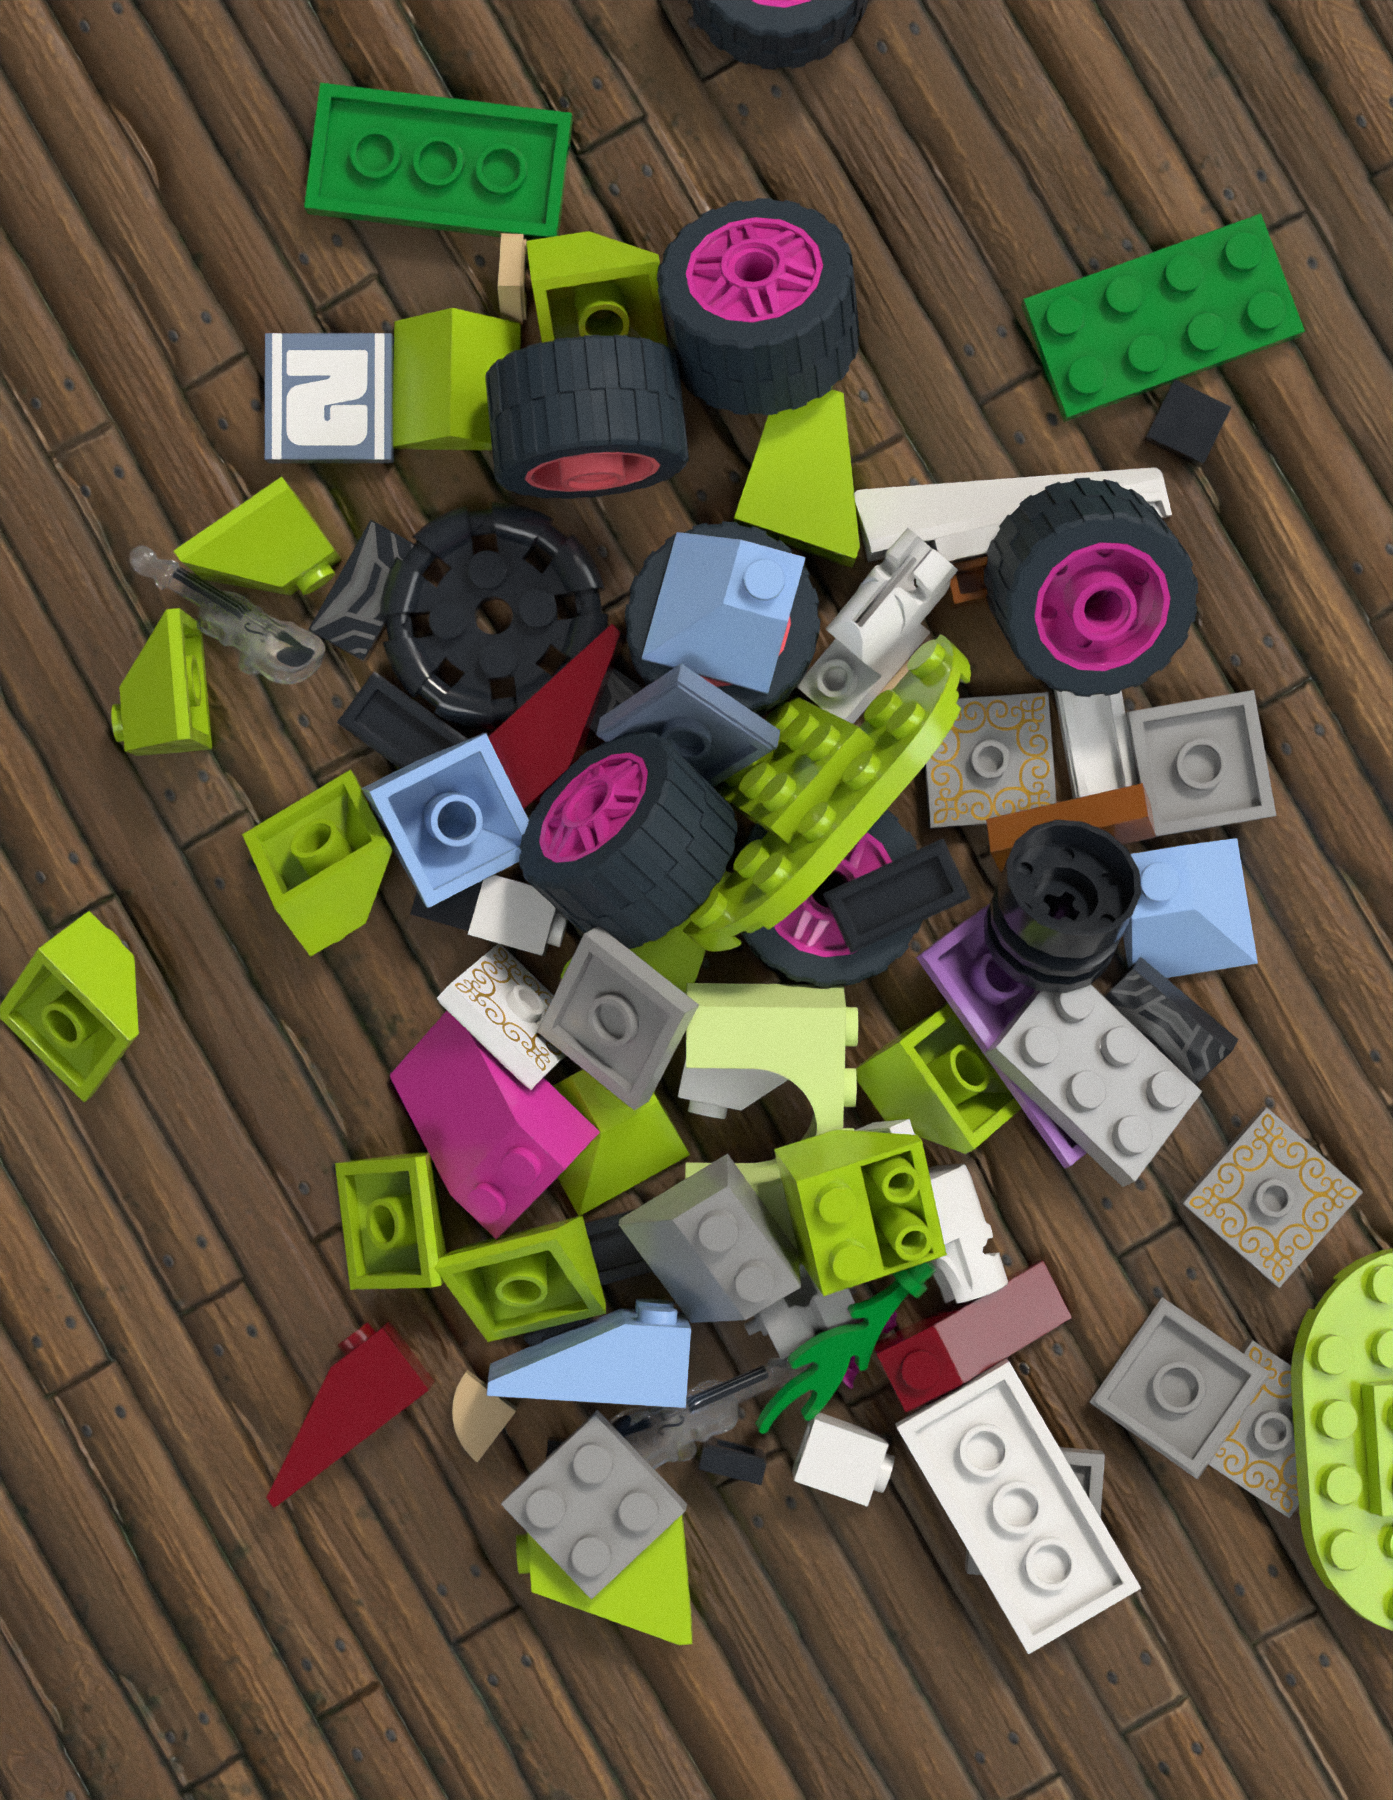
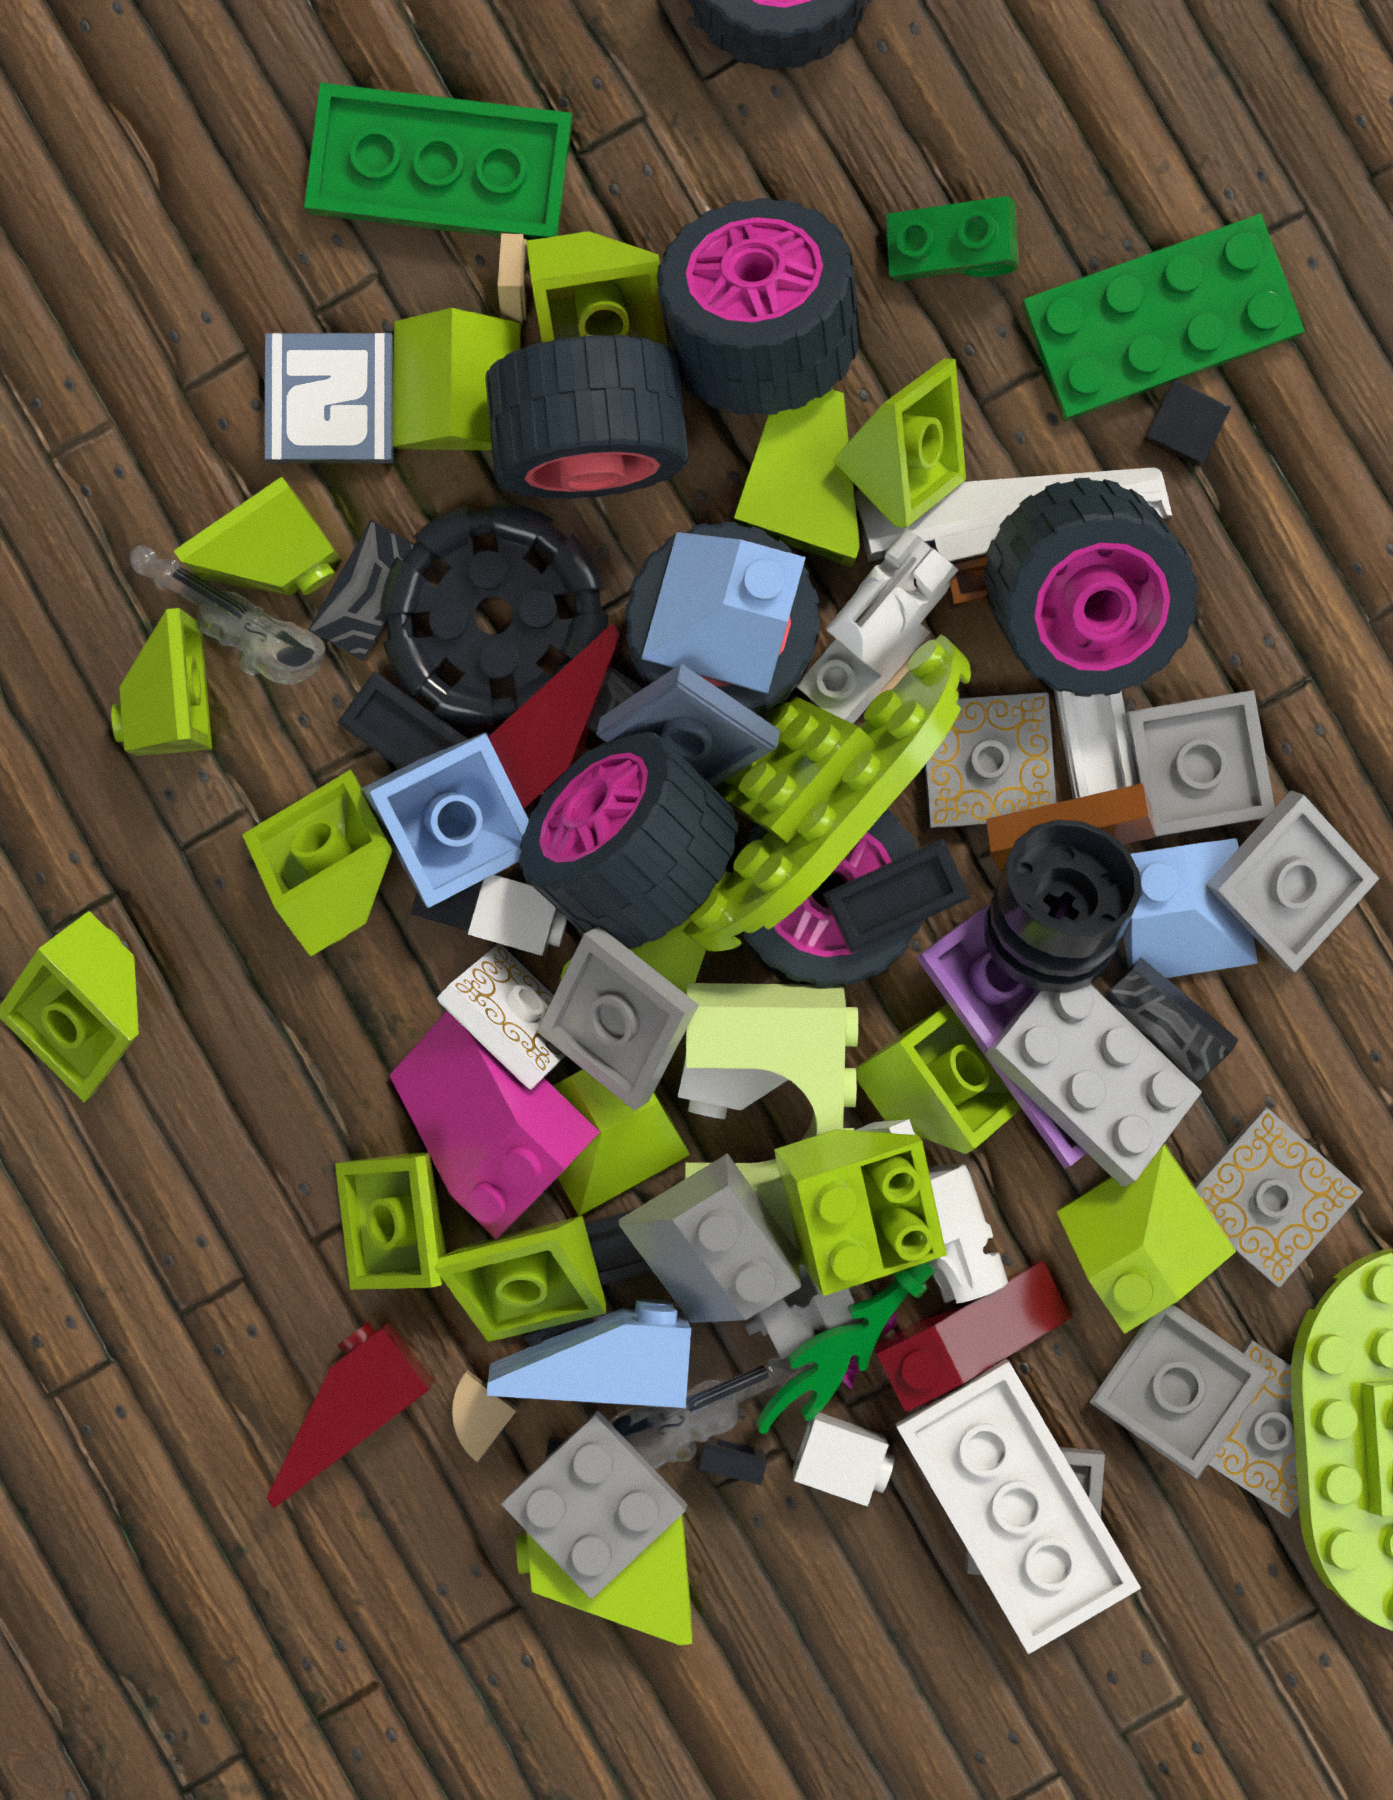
none -> lime slope [832,358,966,528]
none -> green plate [886,196,1019,282]
none -> lime slope [1057,1143,1236,1334]
none -> light grey plate [1206,791,1379,972]

